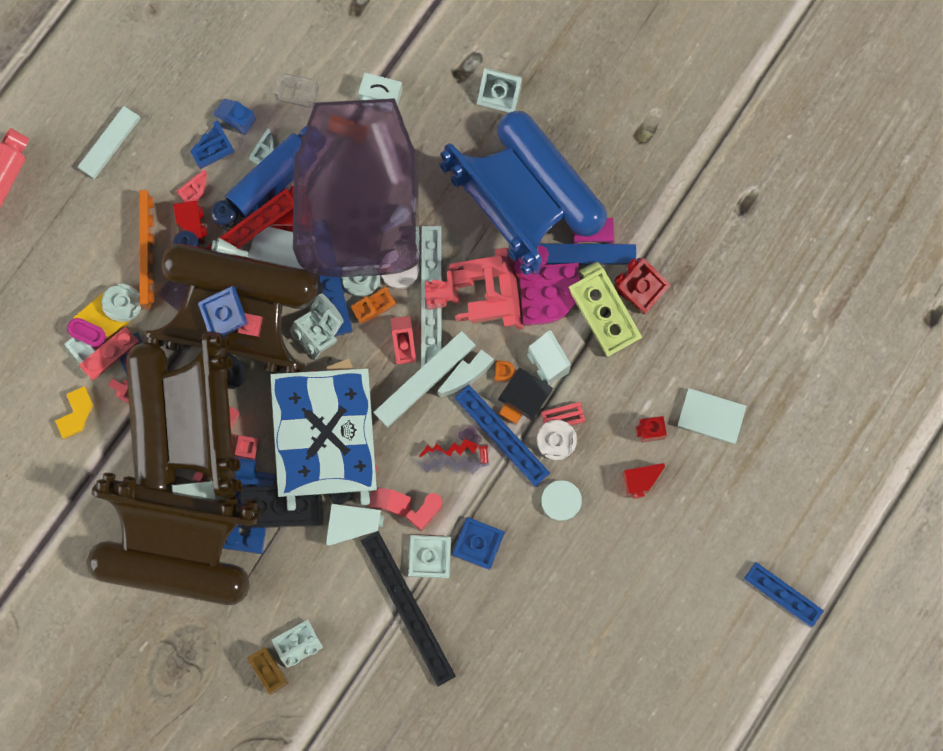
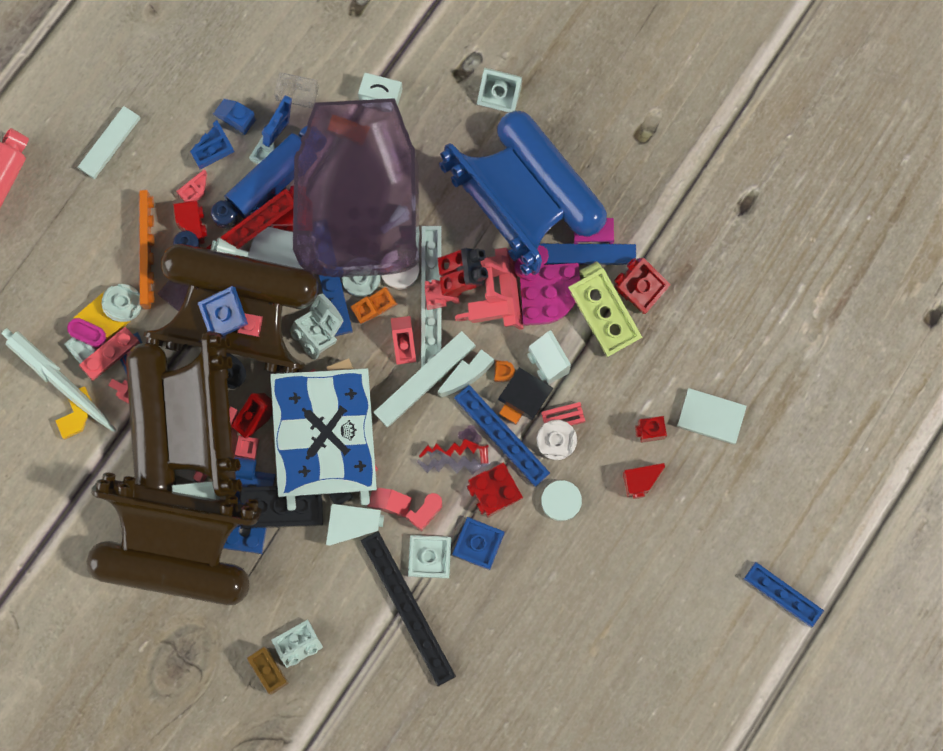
none -> light aqua piece [2,328,116,432]
none -> red slope [231,393,273,438]
none -> blue wing [262,95,292,147]
none -> hips [438,248,488,297]
none -> red plate [466,462,523,518]

